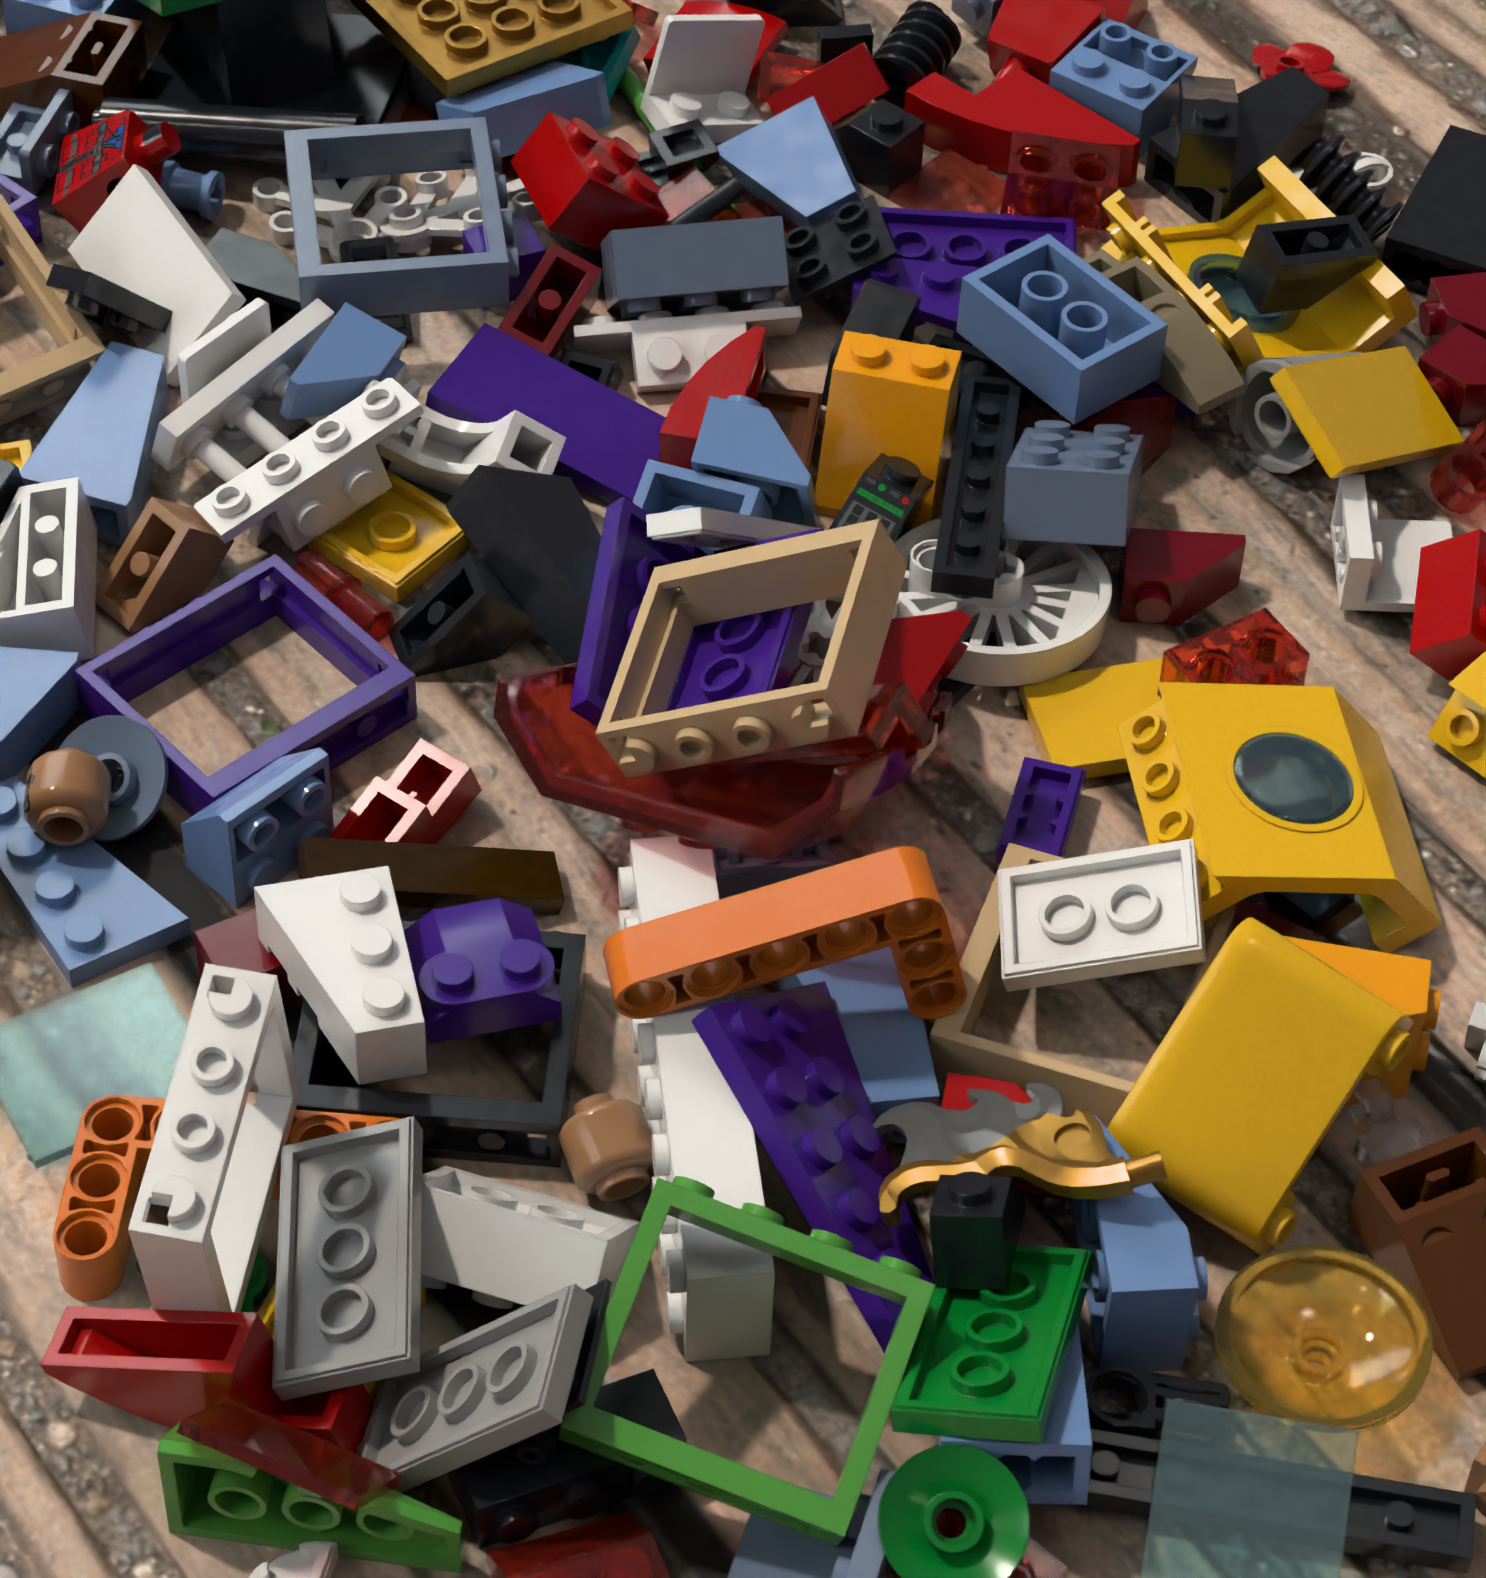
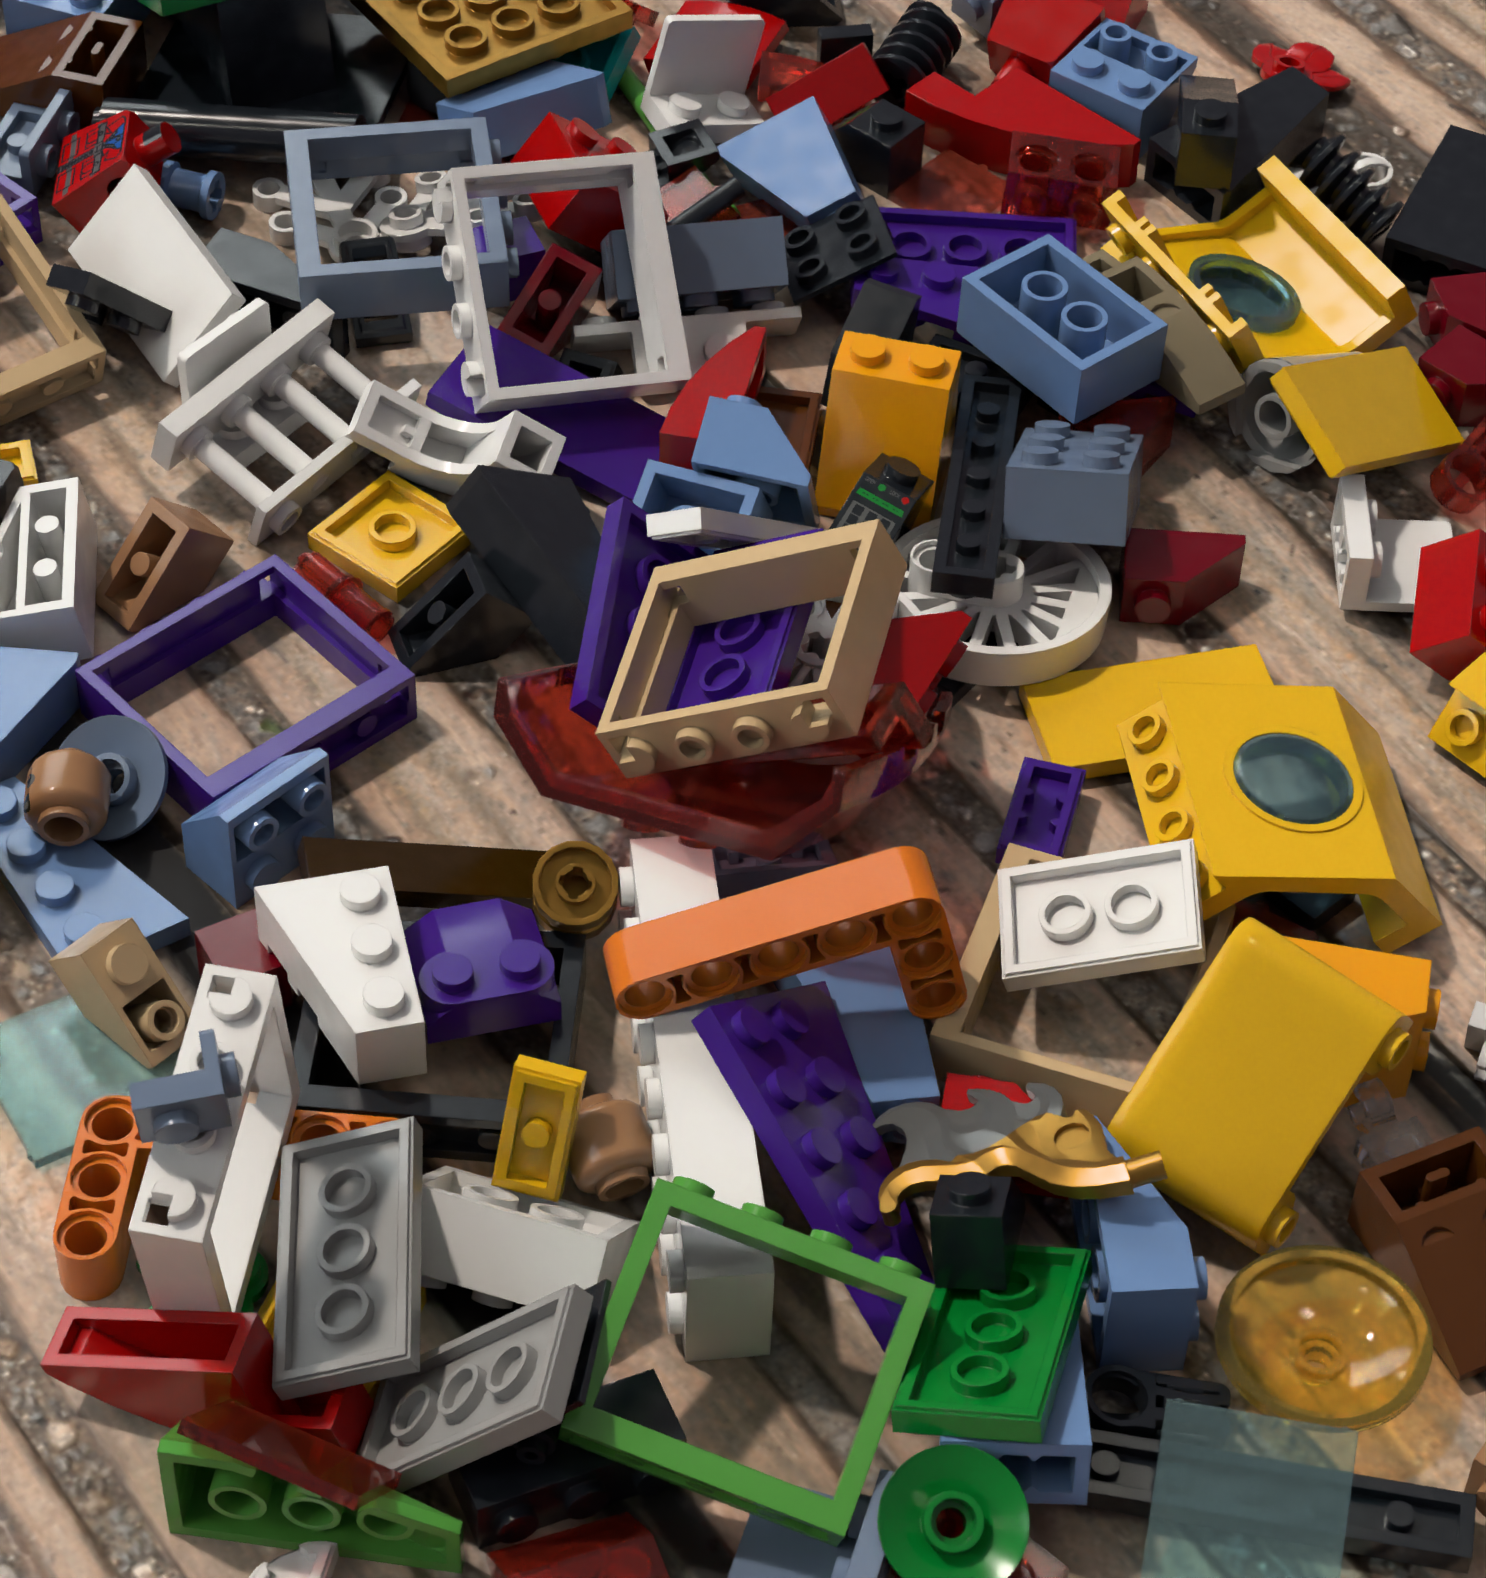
slope [20,341,169,547] -> none
white bracket [194,378,424,552] -> none
medium blue slope [279,302,407,420] -> none
red slope [298,738,482,879] -> none
clear red brick [1157,608,1310,699] -> none
black slope [1235,214,1379,314] -> none
none -> tan slope [49,917,192,1069]
none -> sand blue bracket [128,1029,242,1144]
none -> white window [432,151,692,414]
none -> yellow plate [491,1054,587,1203]
none -> pearl gold wheel [533,841,618,940]

